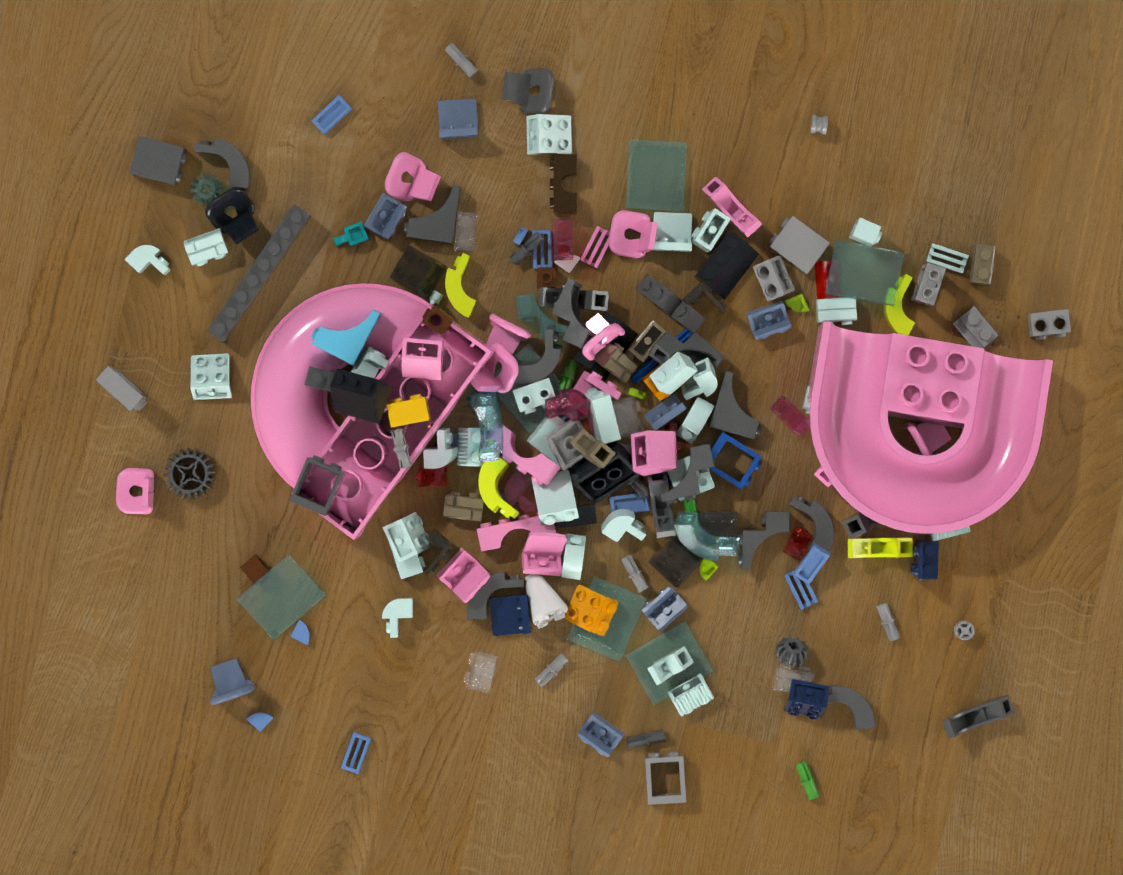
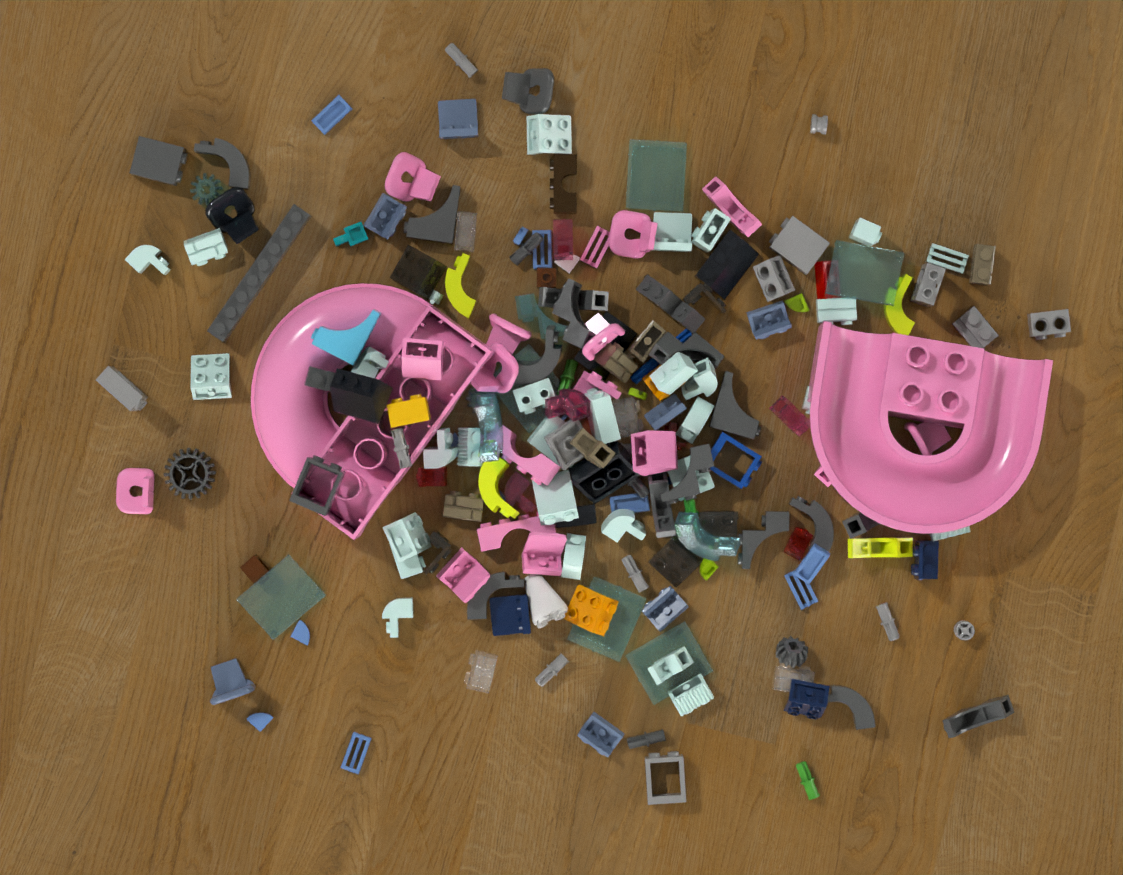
reddish brown brick [422,306,454,336] -> none

